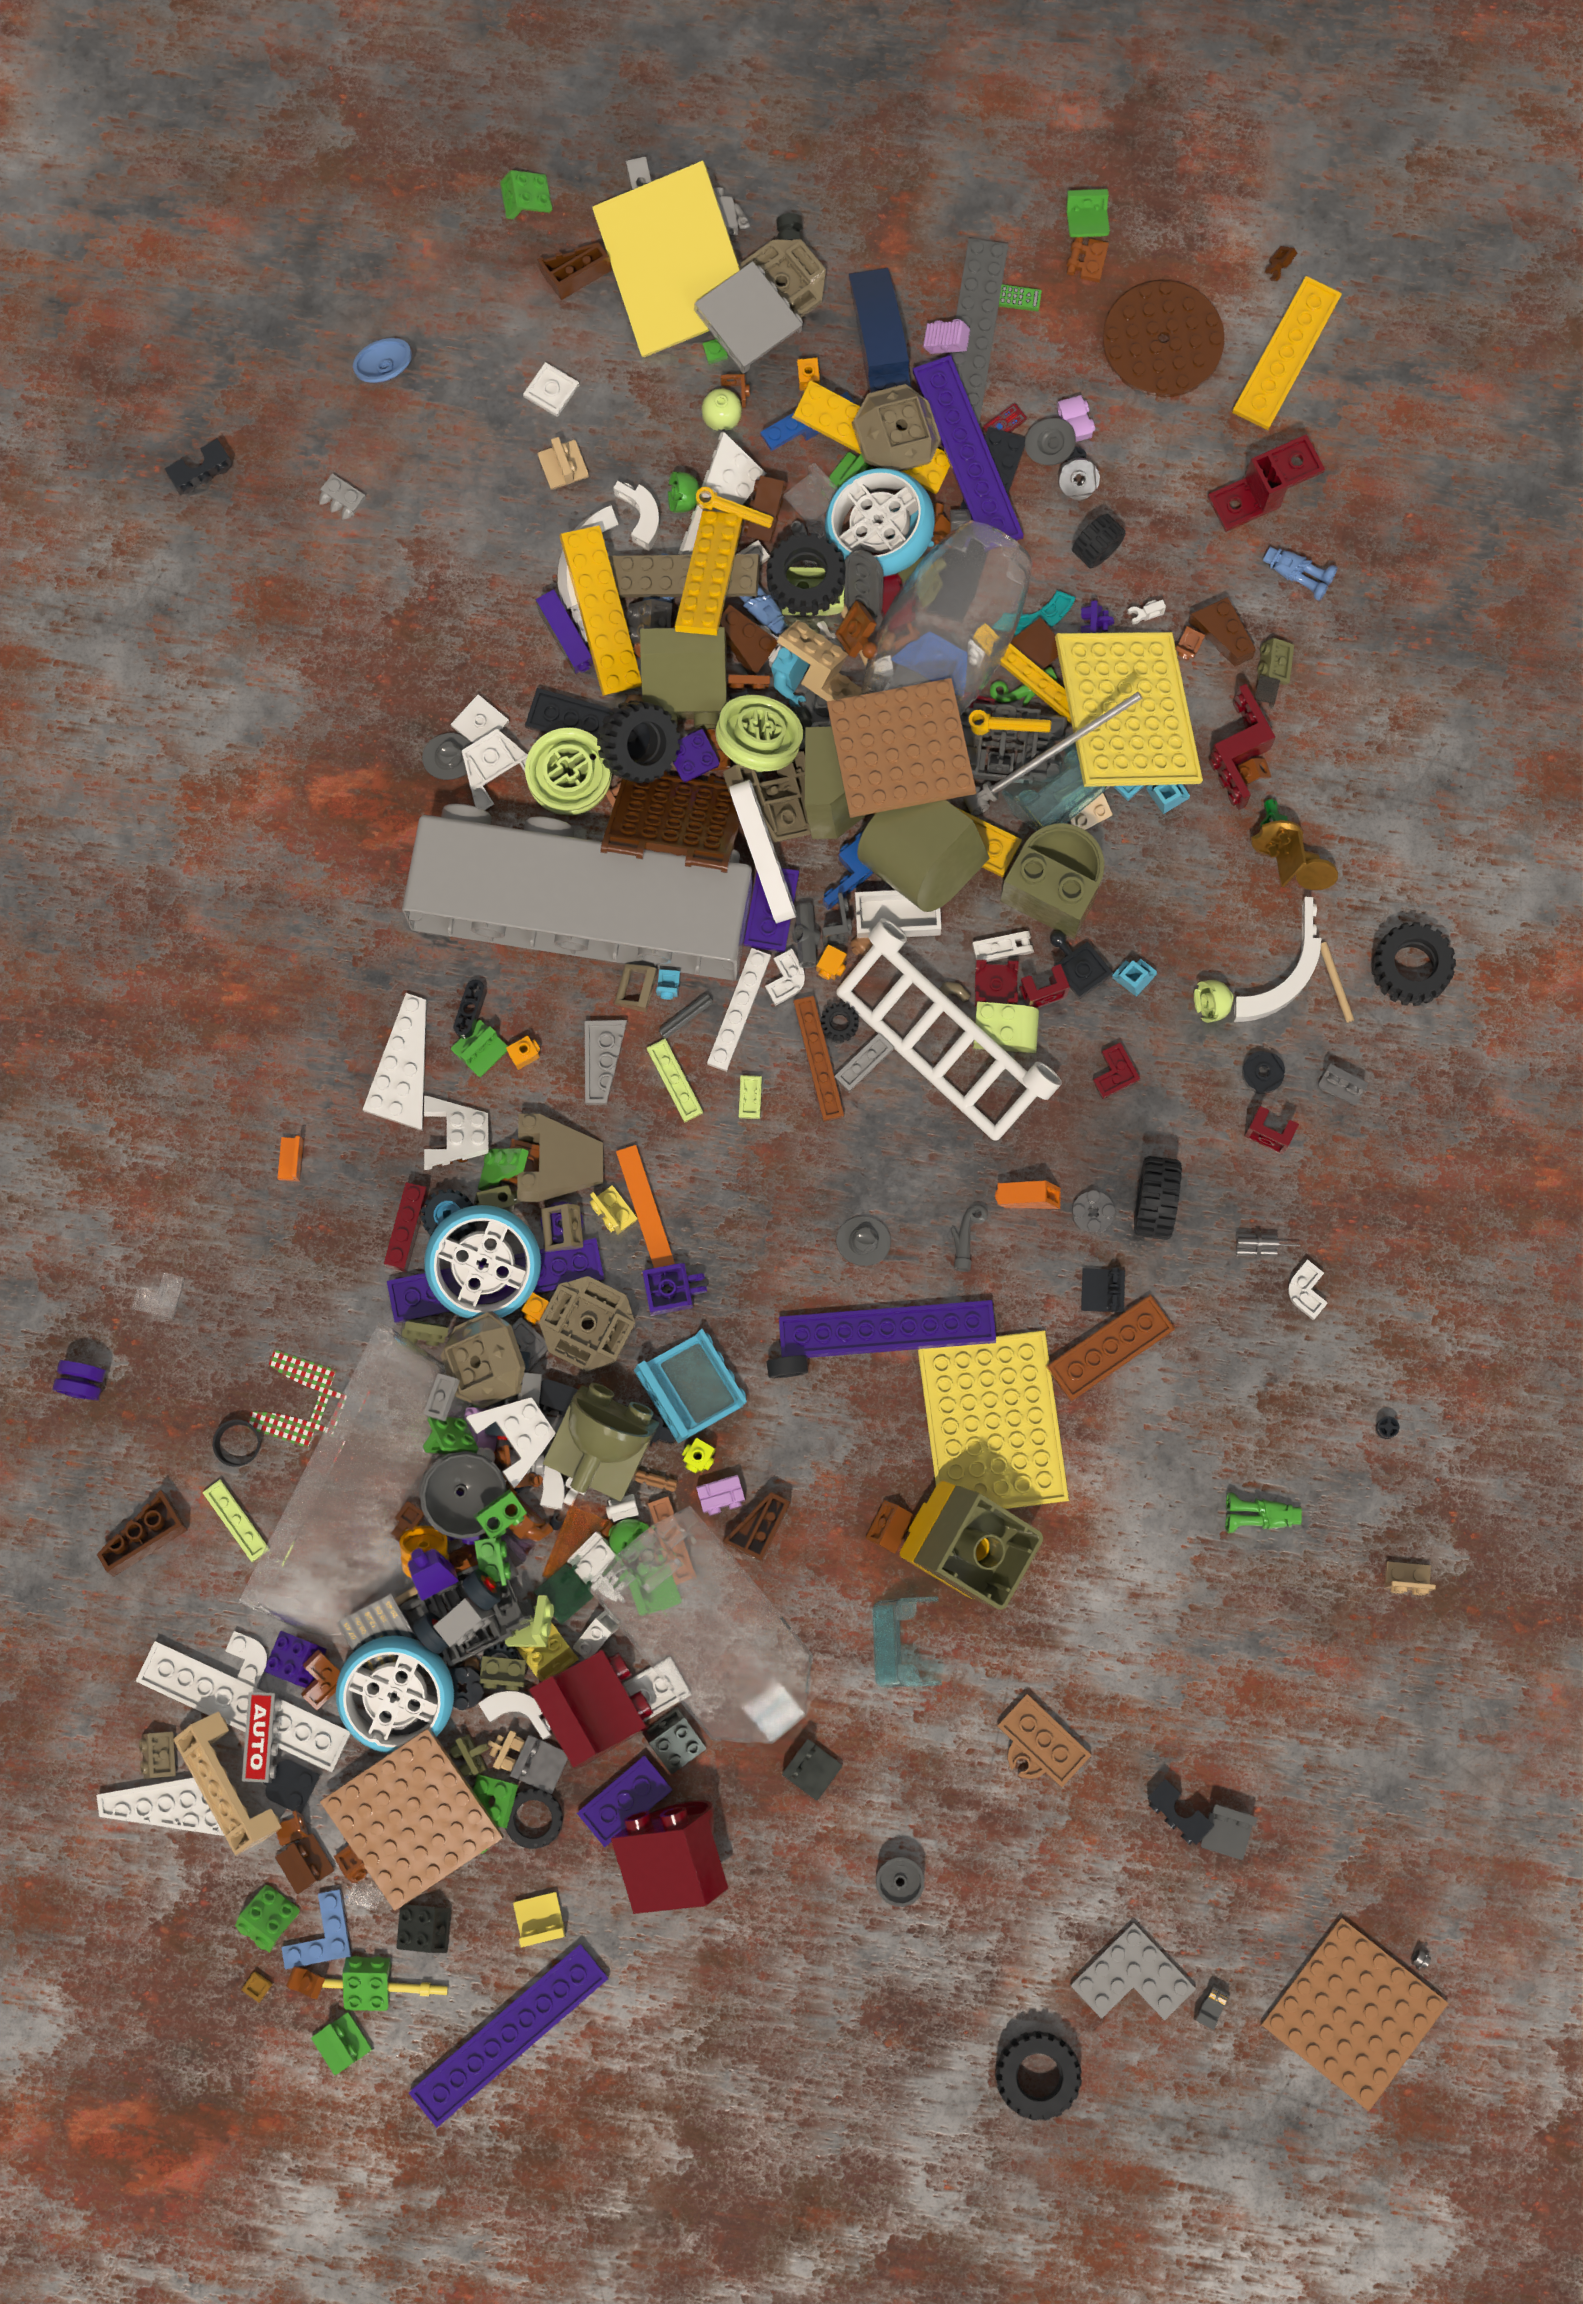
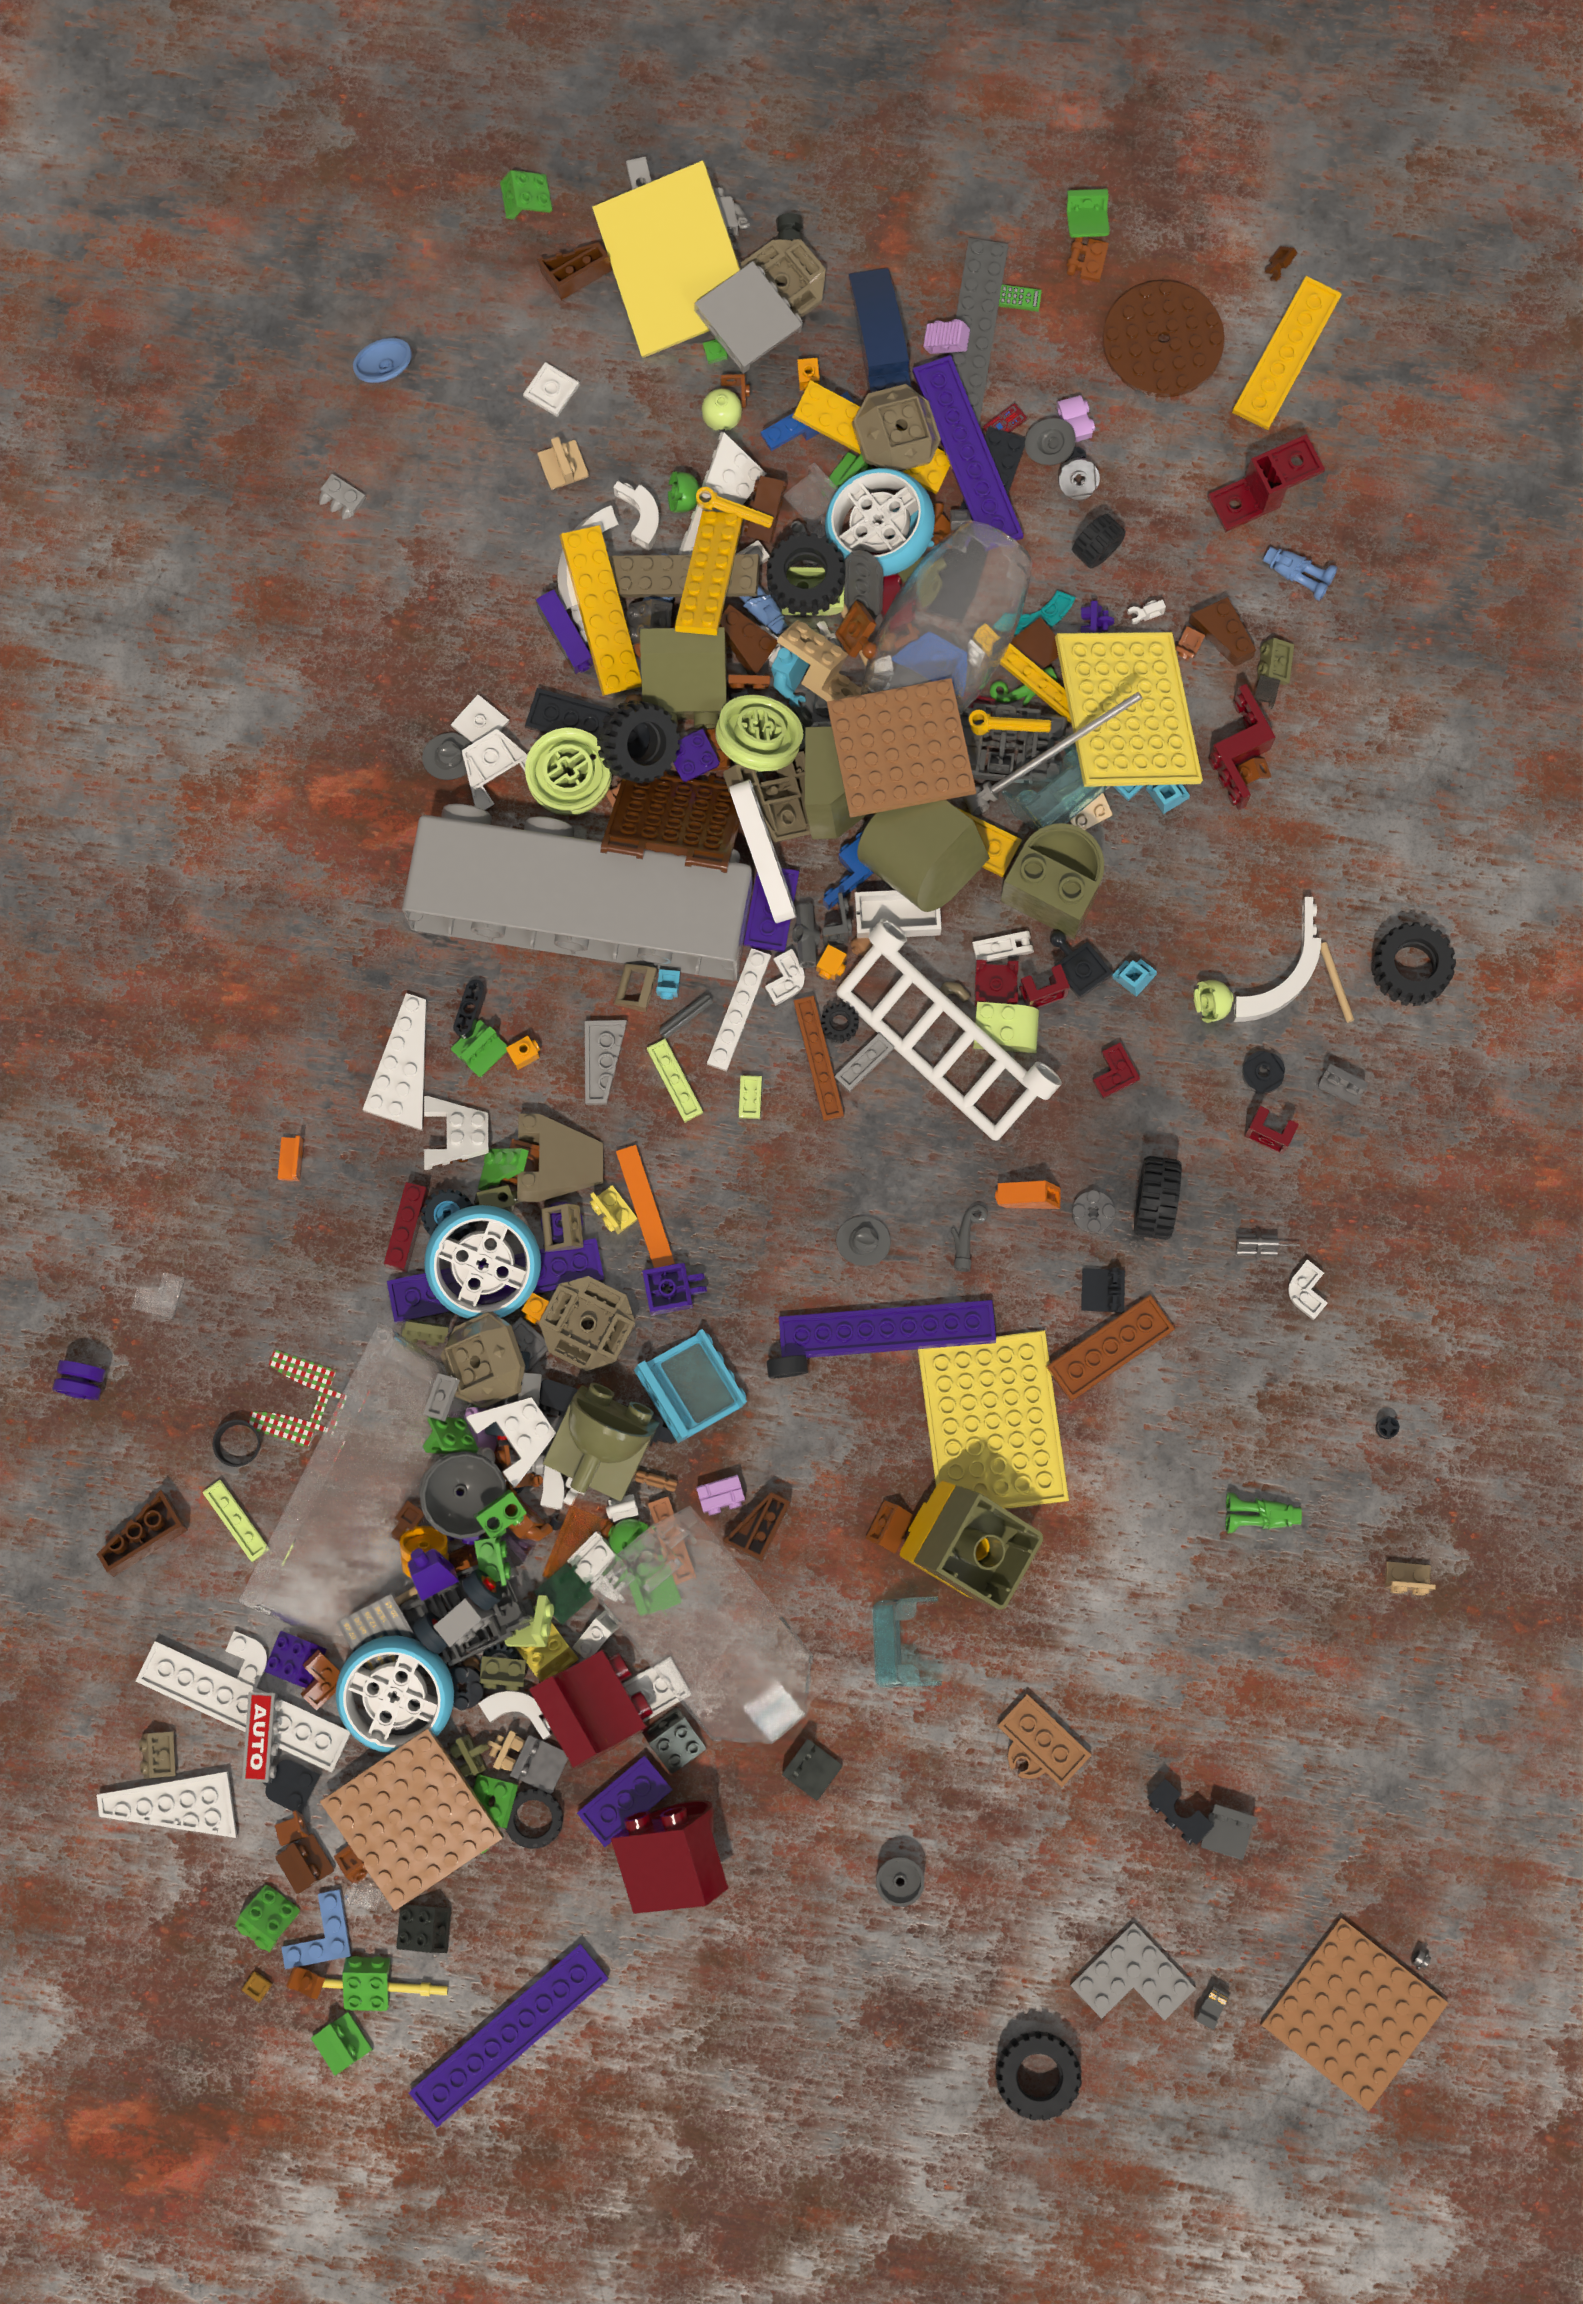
black arch [165,439,233,496] -> none
tan plate [173,1711,281,1856] -> none
light yellow bracket [513,1892,566,1947] -> none
neon yellow brick [682,1438,715,1474] -> none
pearl gold piece [1251,799,1338,890] -> none

